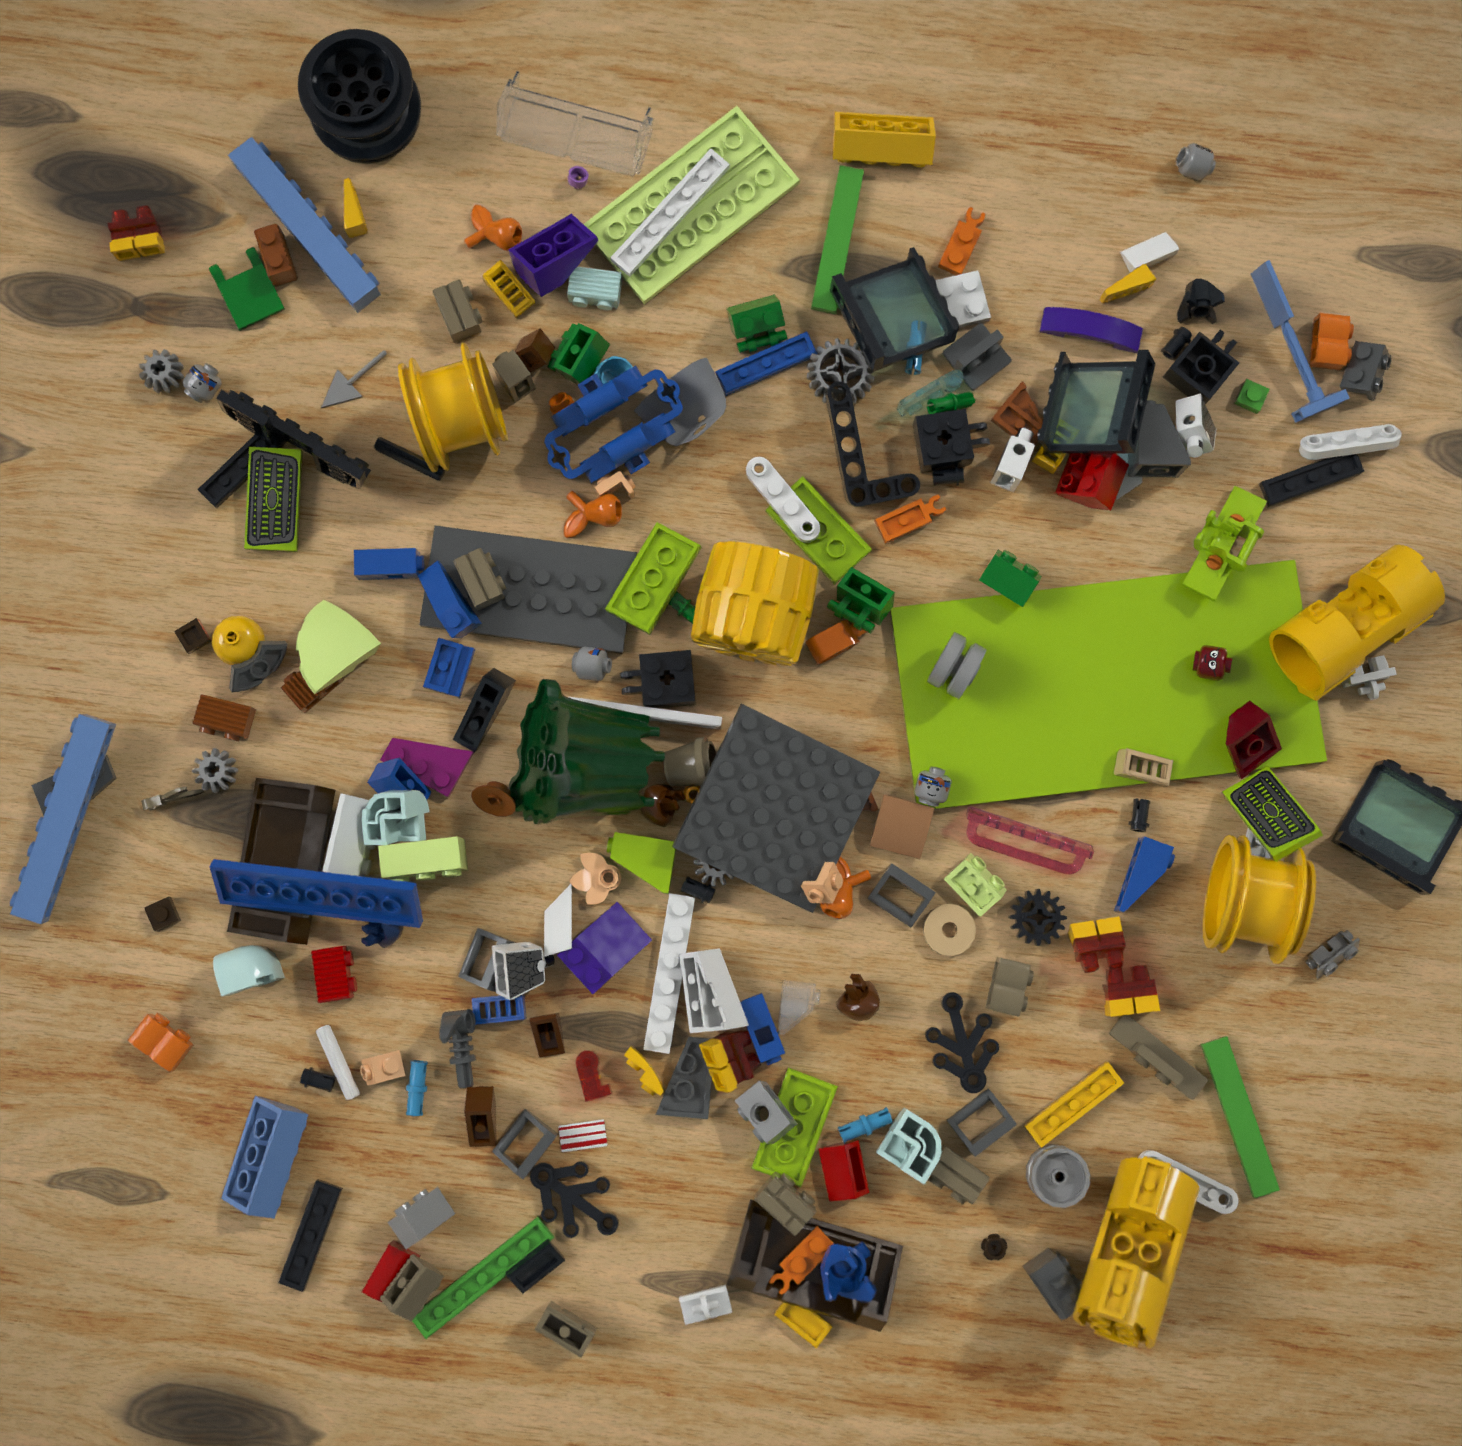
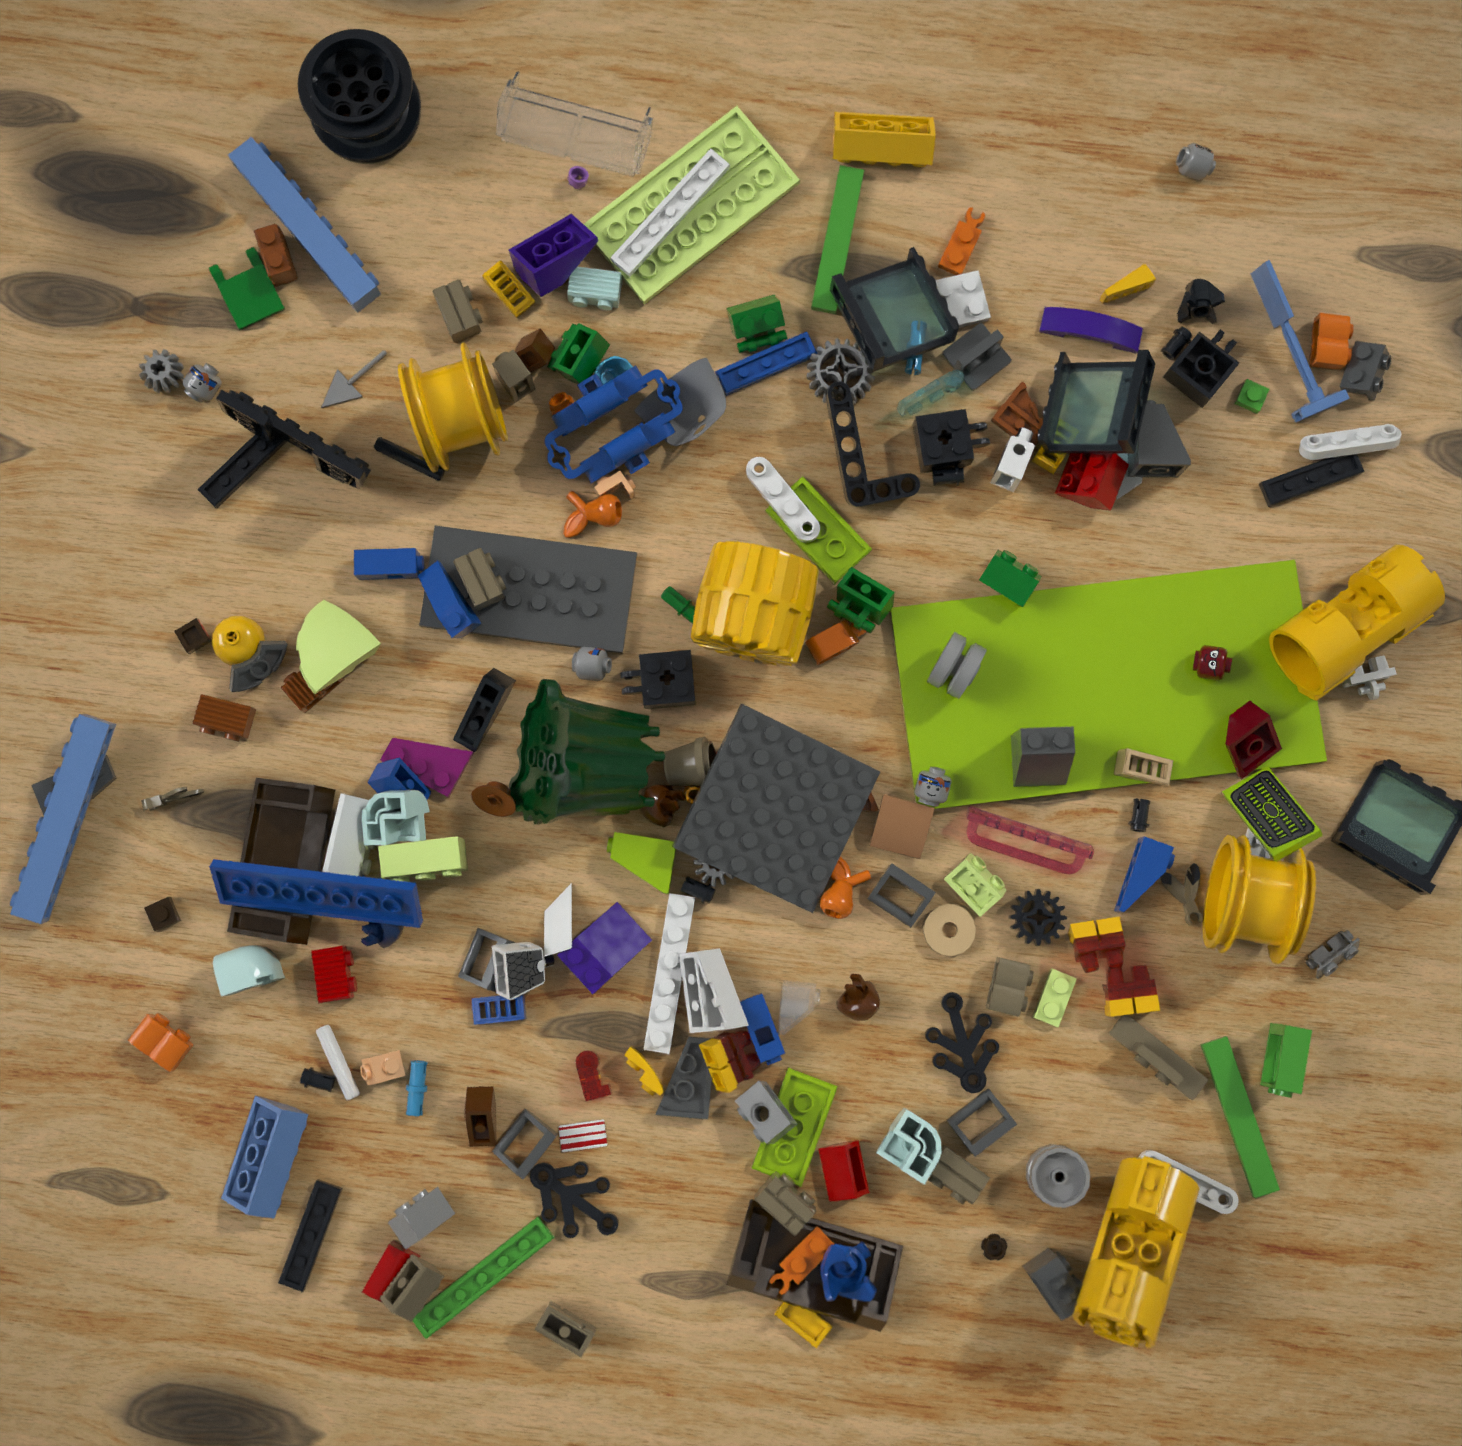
hips [108,205,165,261] -> none
light grey gear [192,748,238,793] -> none
tile [244,447,302,552] -> none
yellow slope [344,178,368,238] -> none
blue plate [423,638,475,698] -> none
dark grey piece [439,1009,476,1089] -> none
orange piece [464,205,522,251] -> none
black tile [506,1239,565,1294] -> none
reddish brown slope [530,1013,565,1058] -> none
white tile [569,697,722,730] -> none
light nougat plate [570,853,622,905] -> none
lime tile [605,522,702,635] -> none
white hips [679,1284,732,1325] -> none
light nougat bracket [801,862,843,903] -> none
dark azure pin [838,1107,893,1143] -> none
orange plate [874,495,946,544] -> none
green axle [927,392,975,414] -> none
yellow plate [1023,1061,1124,1148] -> none
white slope [1120,232,1179,273] -> none
white torso [1176,394,1216,458] -> none
lime piece [1182,486,1267,602] -> none
none -> dark grey slope [1011,726,1075,787]
none -> yellowish green plate [1033,969,1077,1028]
none -> dark tan piece [1160,863,1203,925]
none -> bright green window [1260,1023,1312,1098]

